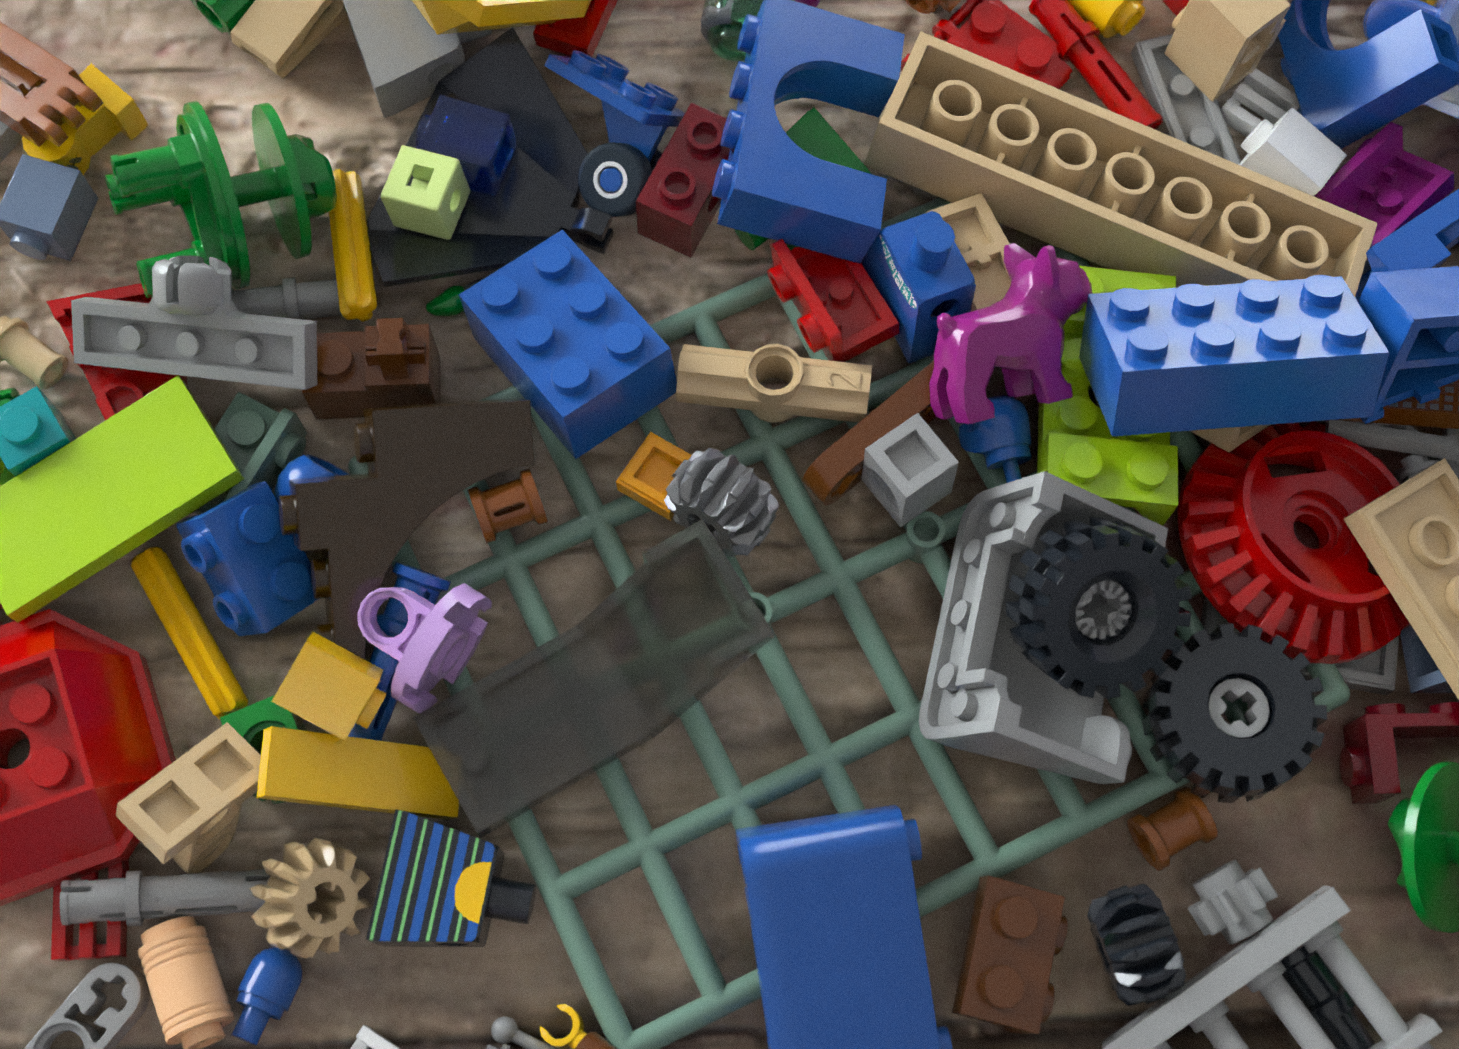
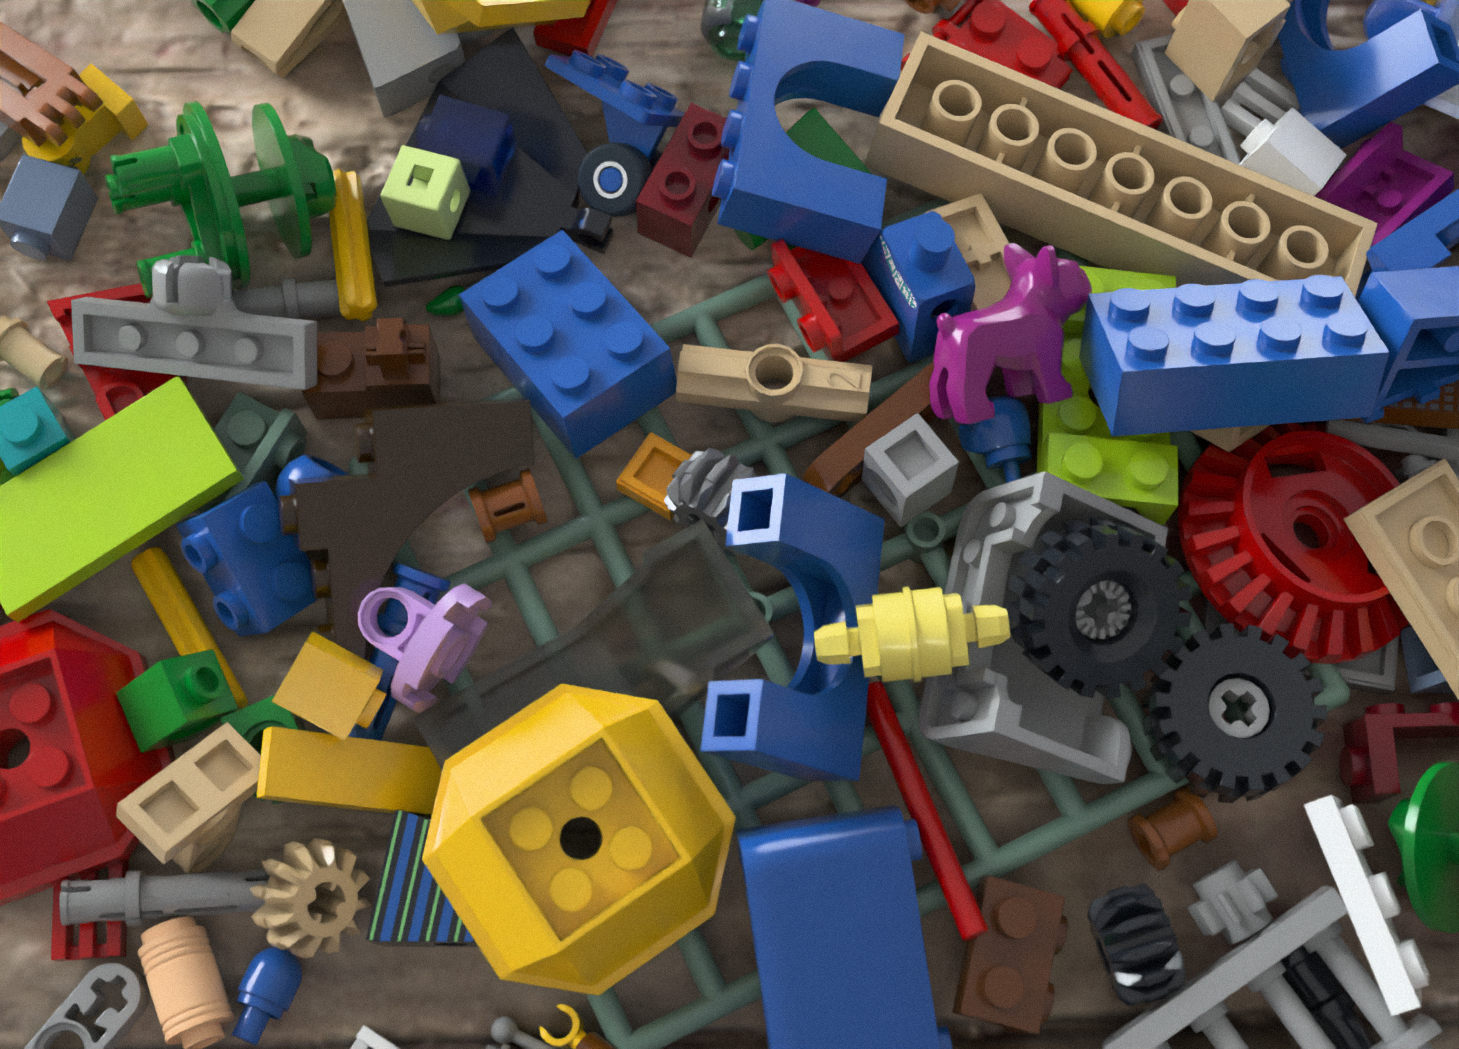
none -> green brick [116,649,239,753]
none -> yellow piece [422,683,736,996]
none -> blue arch [701,473,885,781]
none -> light yellow piece [814,586,1010,683]
none -> red bar [866,681,989,941]
none -> white plate [1304,795,1430,1016]

